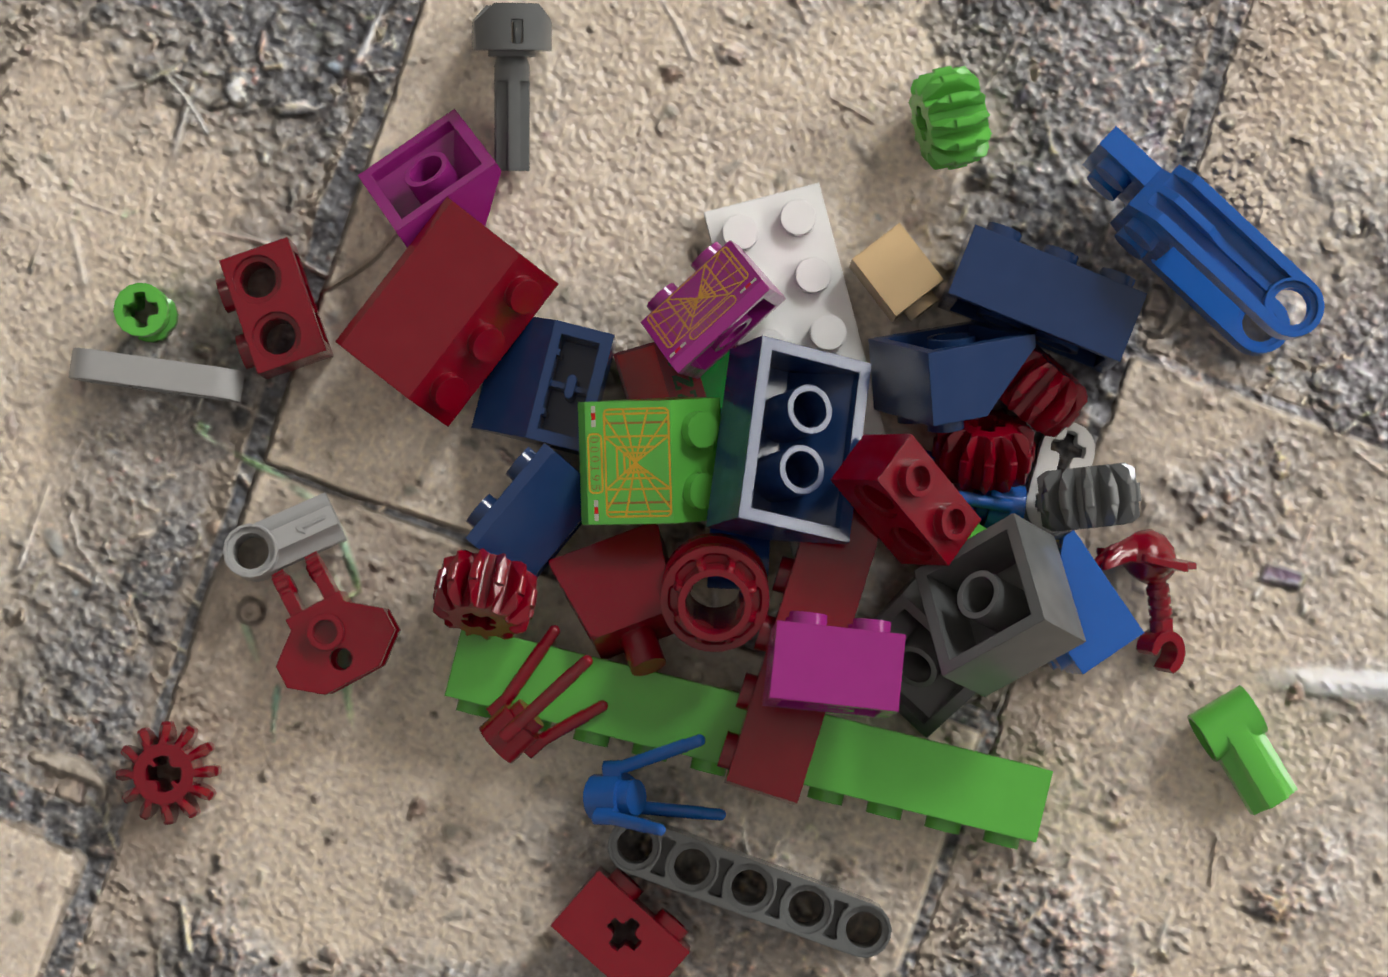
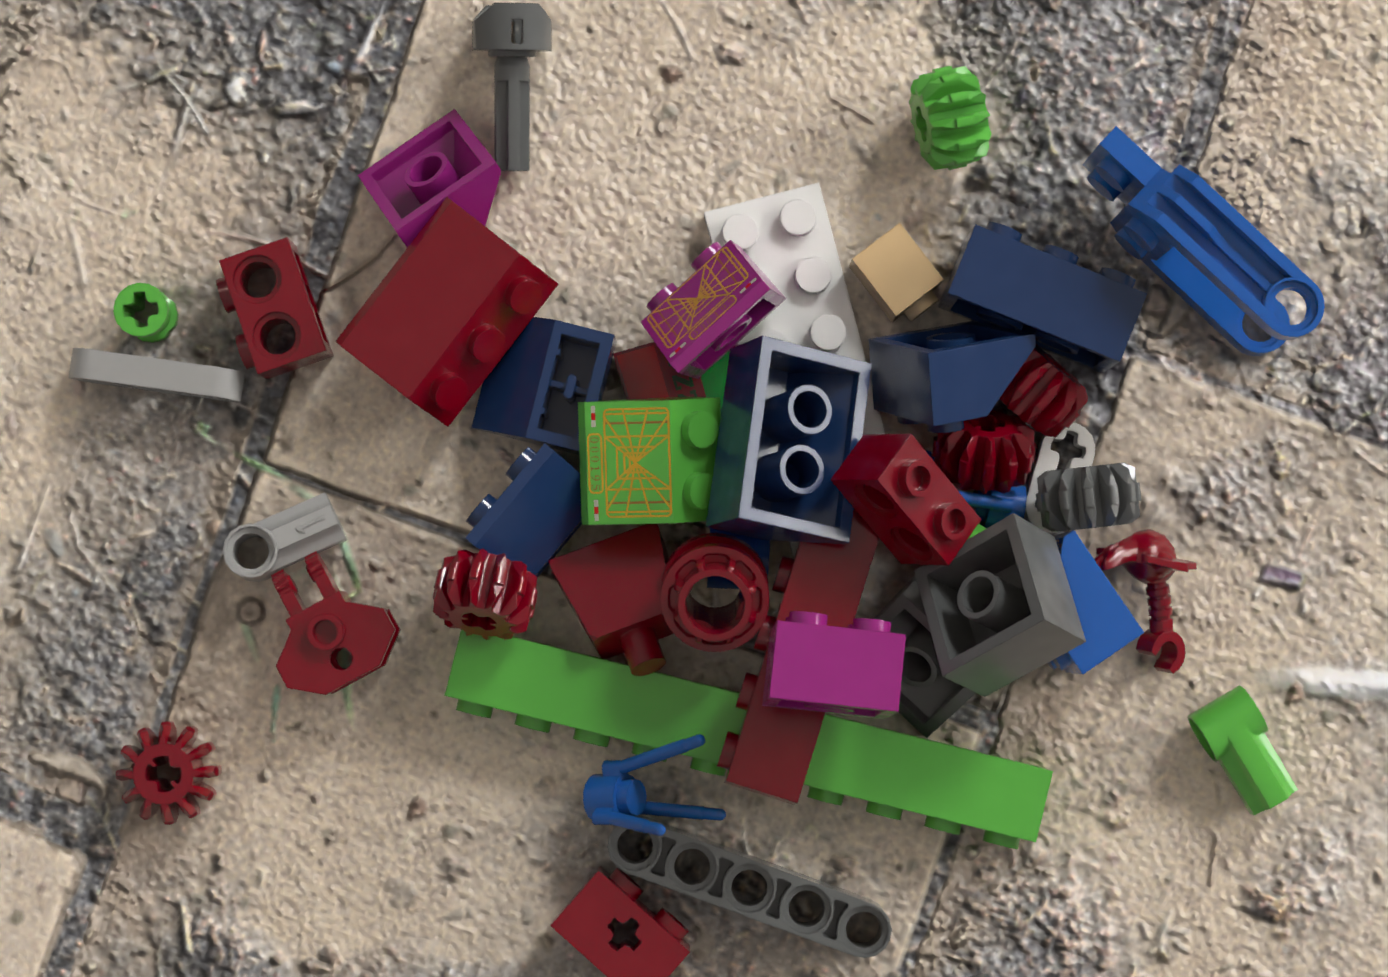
dark red plant [479,625,608,764] -> none

